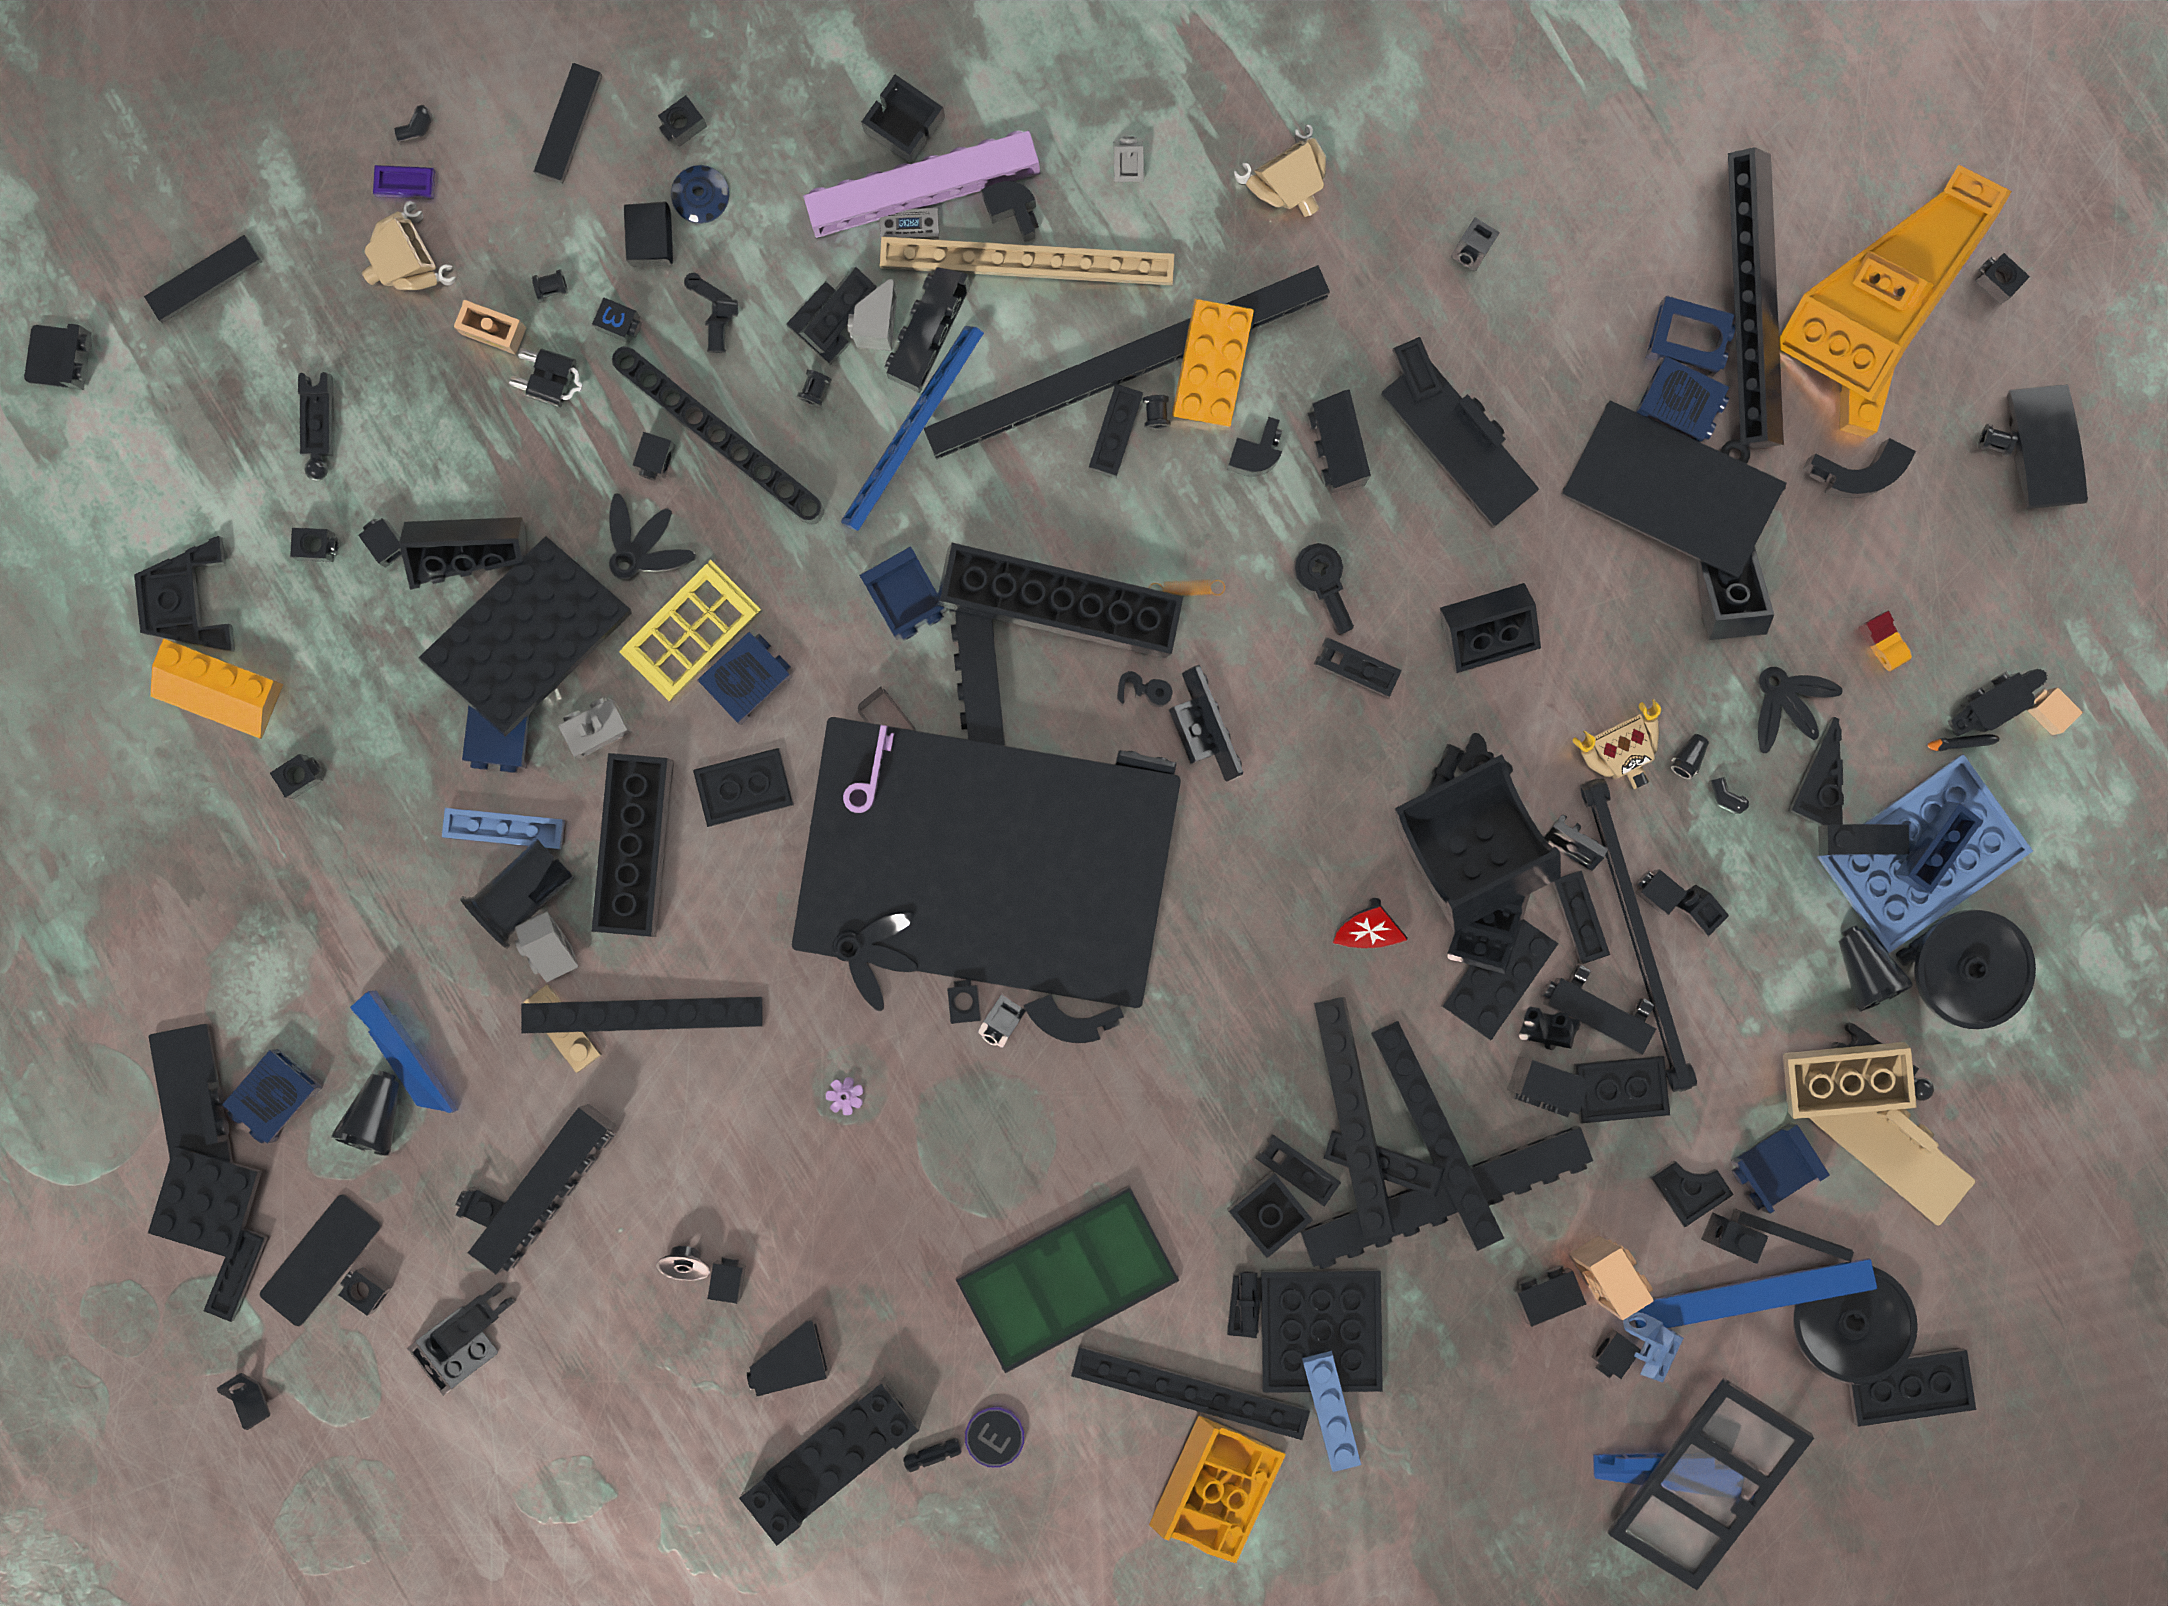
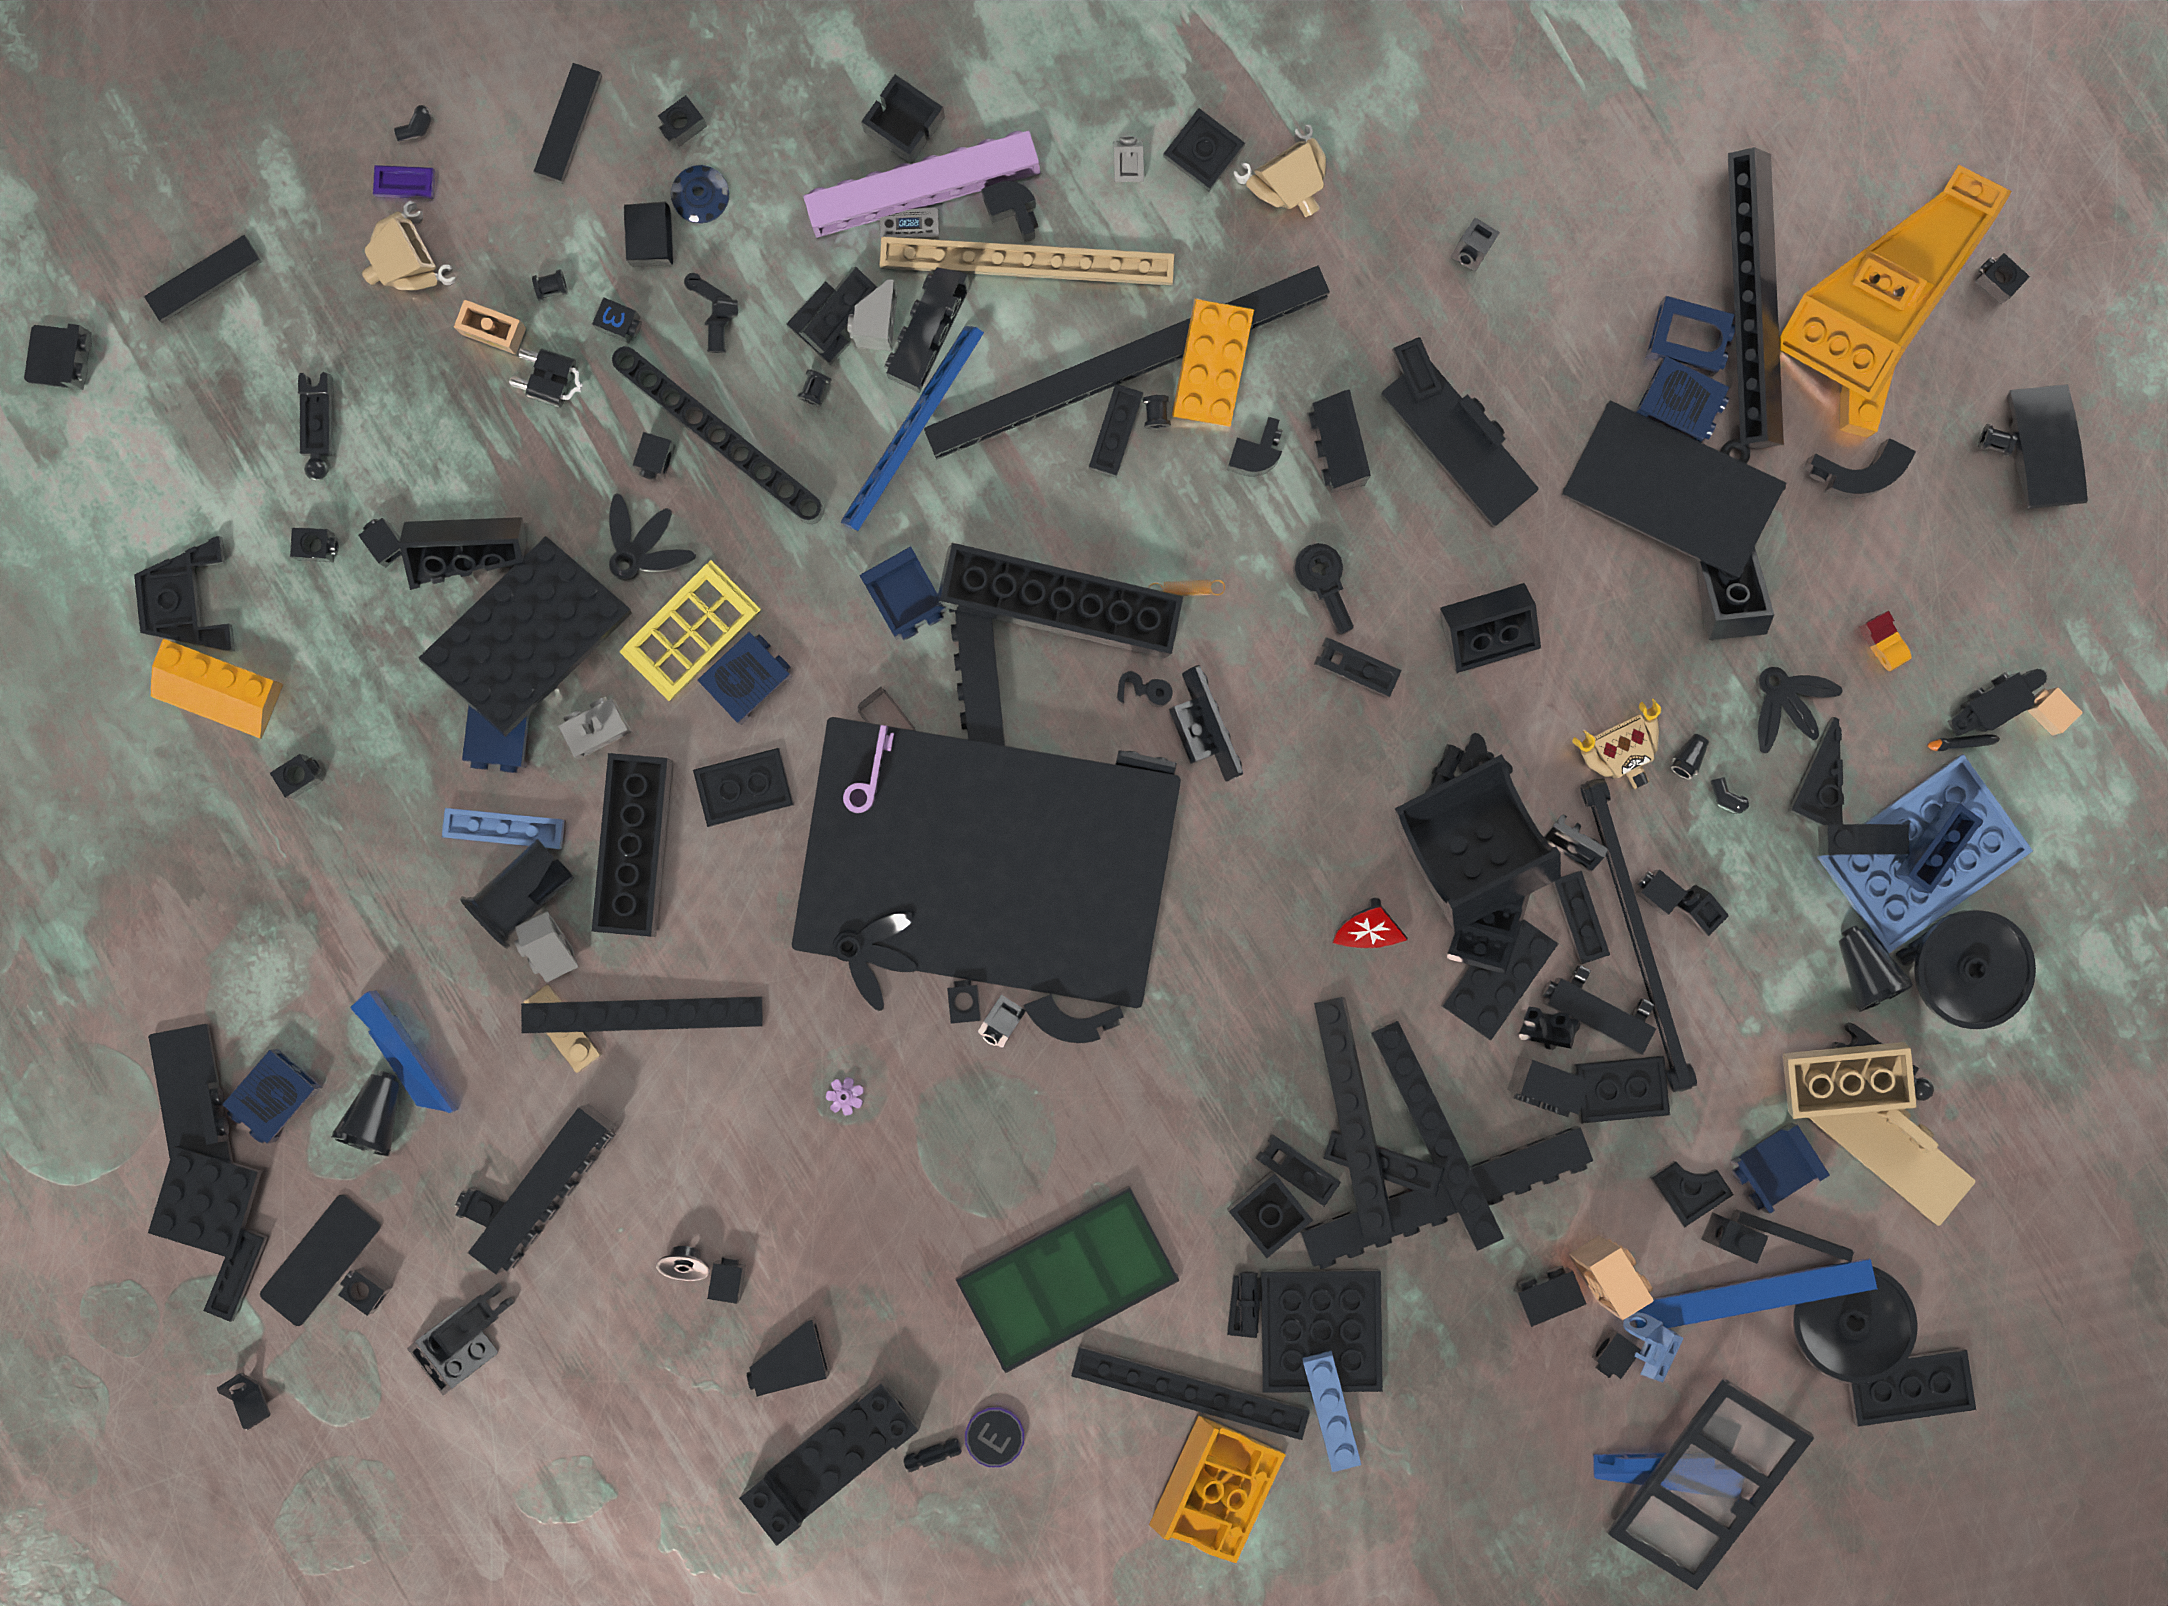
none -> black plate [1163,108,1245,192]

